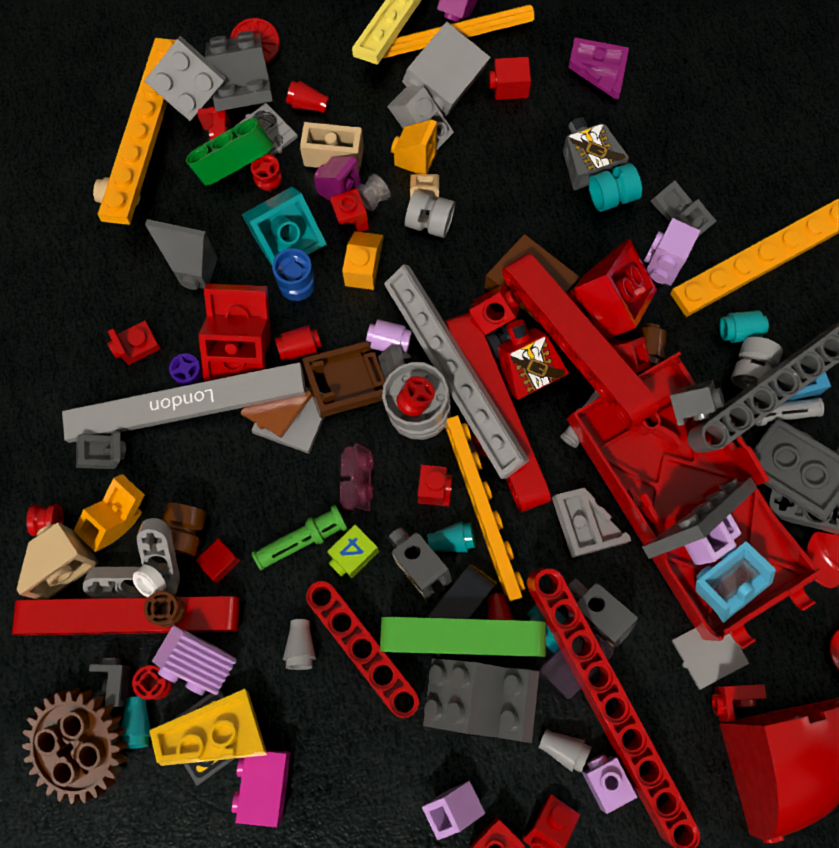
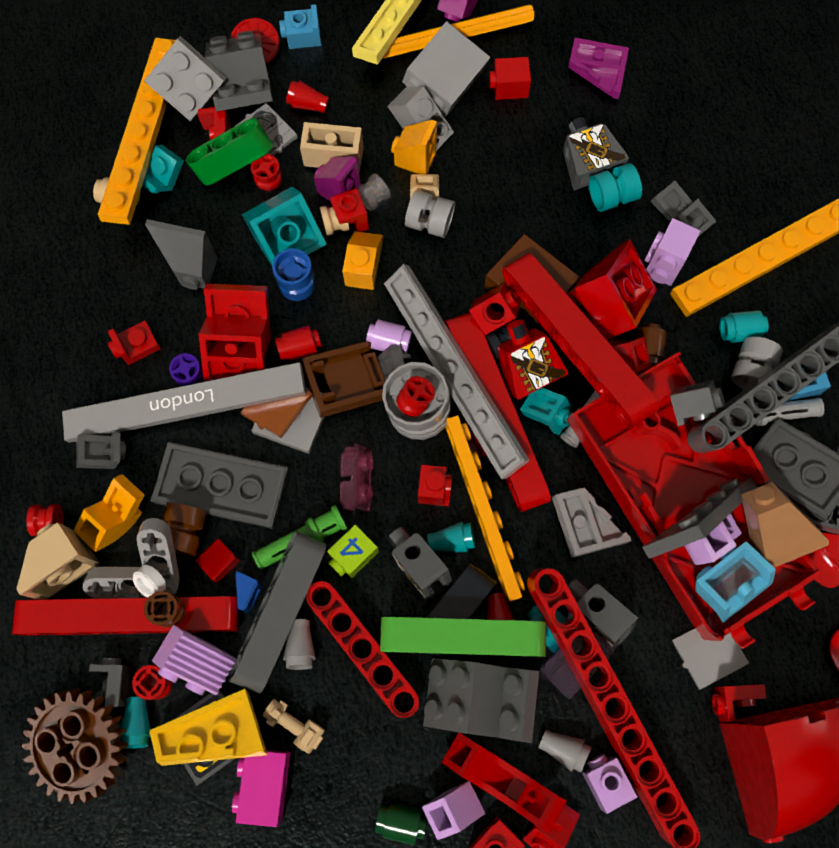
none -> teal bracket [142,145,184,193]
none -> dark grey tile [151,442,289,529]
none -> dark grey beam [228,531,326,694]
none -> blue slope [236,571,263,613]
none -> tan bar [262,699,325,754]
none -> dark azure brick [279,5,321,49]
none -> tan wheel [320,206,349,235]
none -> dark green brick [375,802,427,845]
none -> red arch [442,733,566,833]
none -> teal bracket [520,388,573,435]
none -> medium nougat slope [741,482,829,568]

